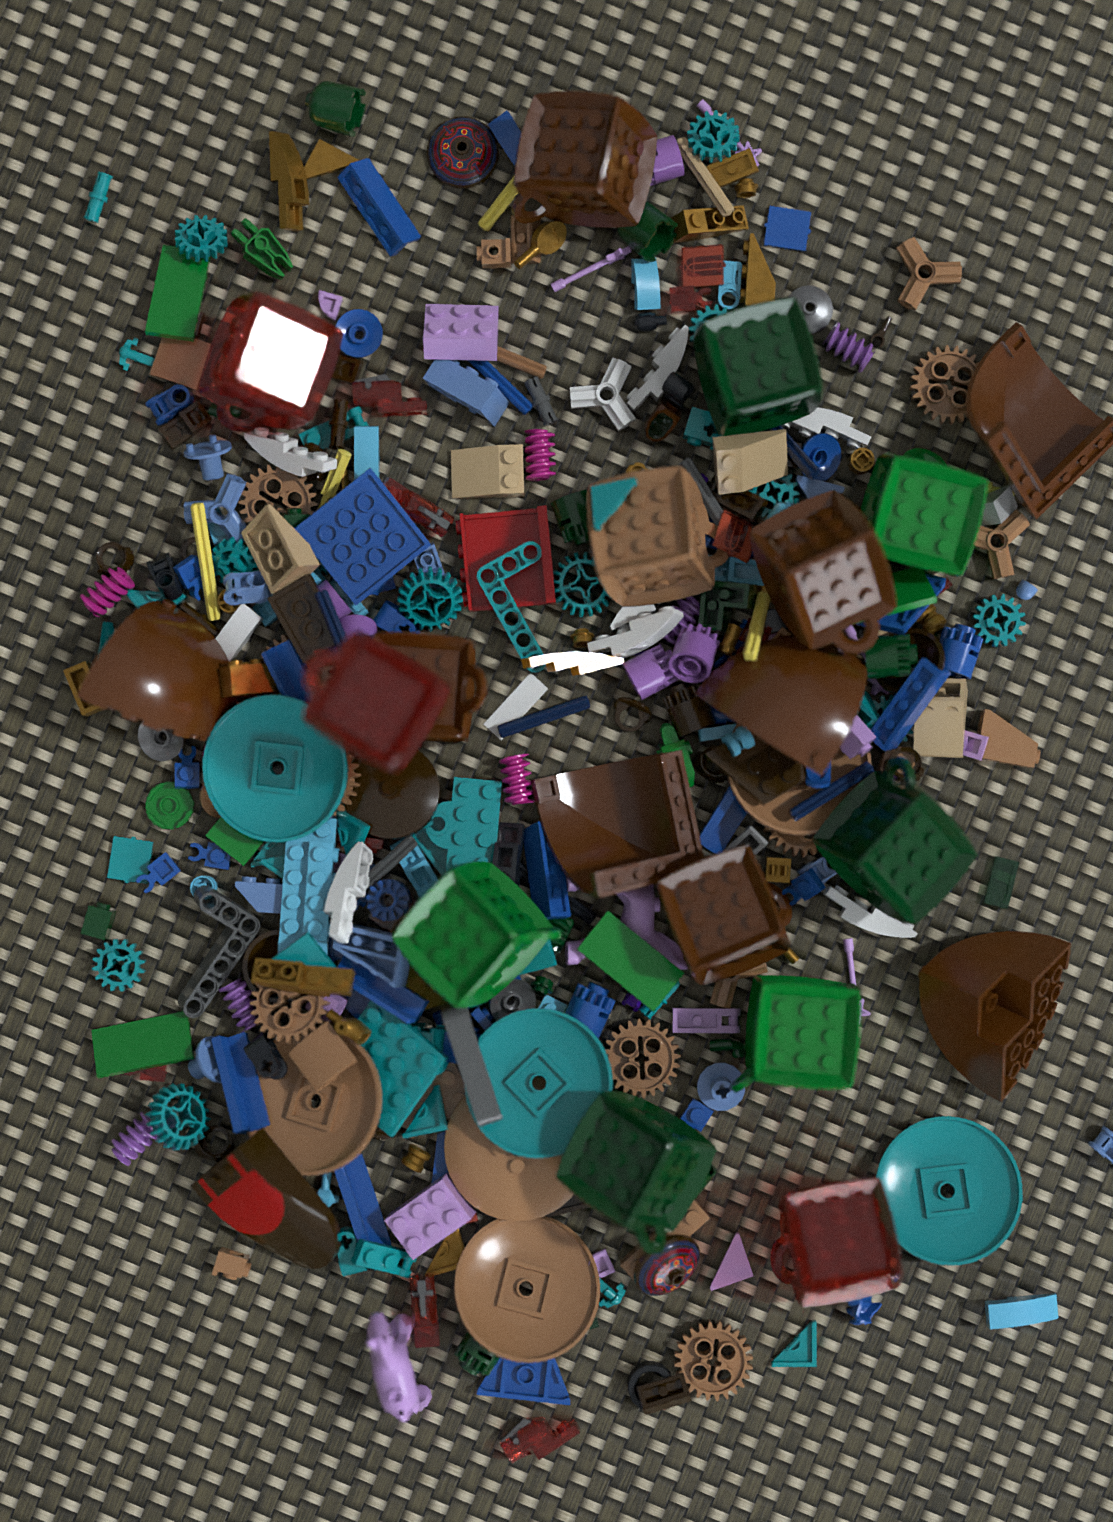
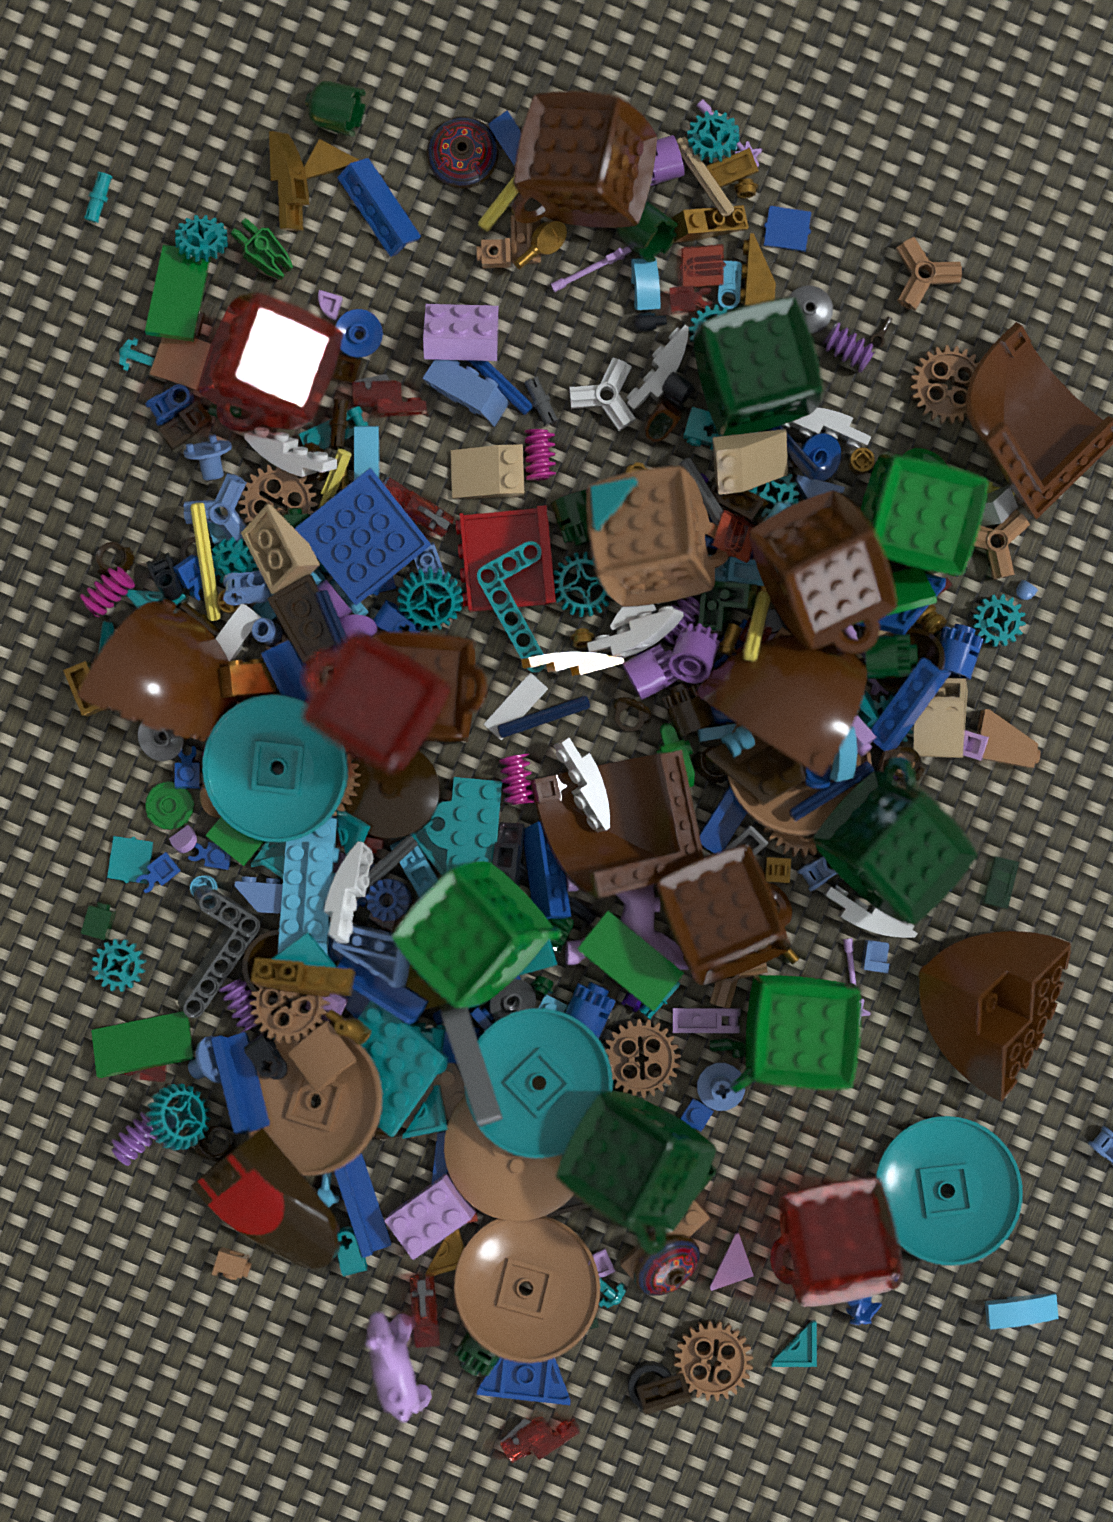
teal plate [351,1238,417,1278] -> none
pearl gold wheel [401,1144,431,1173] -> none
medium nougat axle [497,346,547,379] -> none
blue plate [782,867,826,905] -> none
none -> lavender tile [169,825,197,853]
none -> medium blue brick [252,618,283,646]
none -> white slope [553,738,610,832]
none -> medium azure slope [830,726,857,782]
none -> medium blue panel [861,940,889,973]

